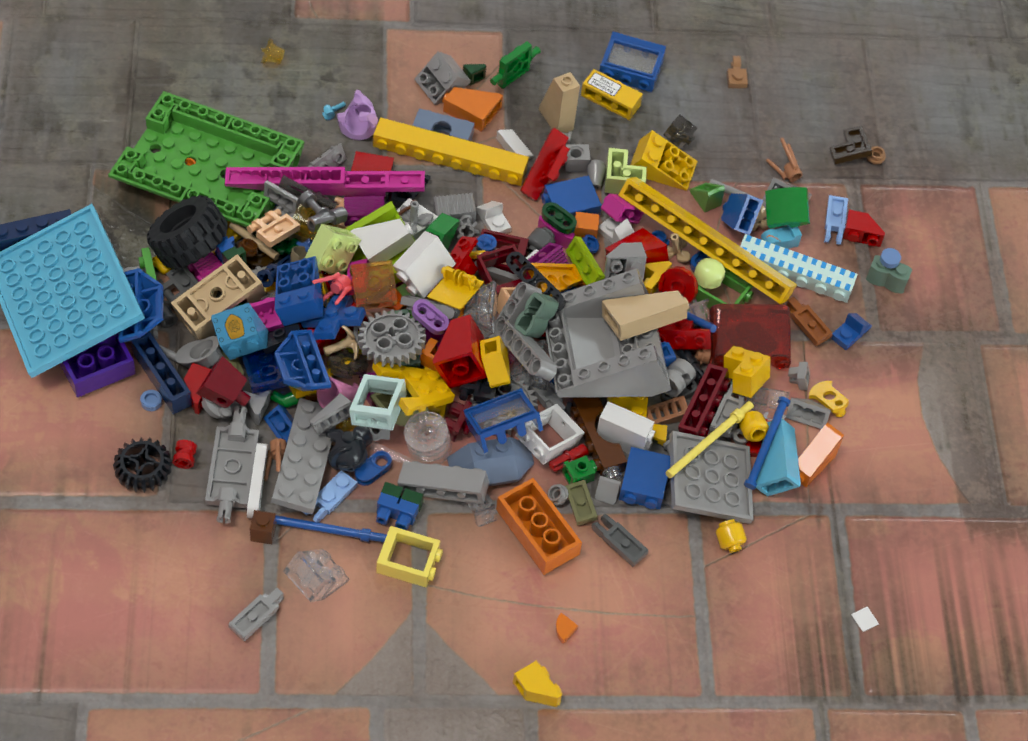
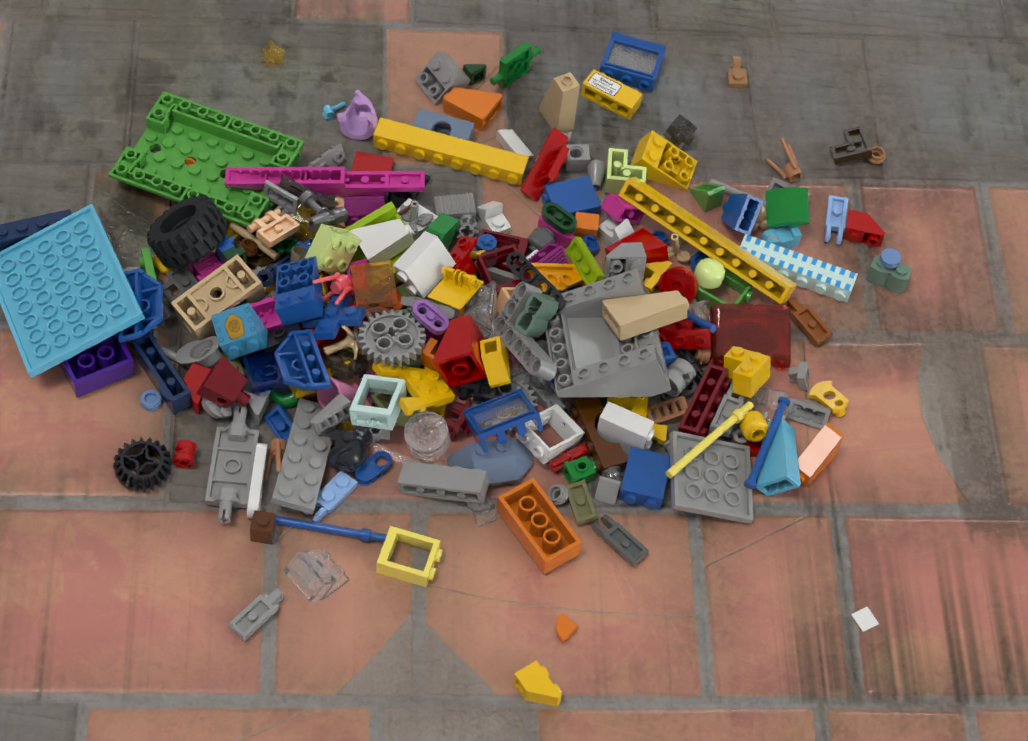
blue hips [376,482,424,530] -> none
yellow head [716,519,746,553] -> none
blue slope [831,313,872,350] -> none

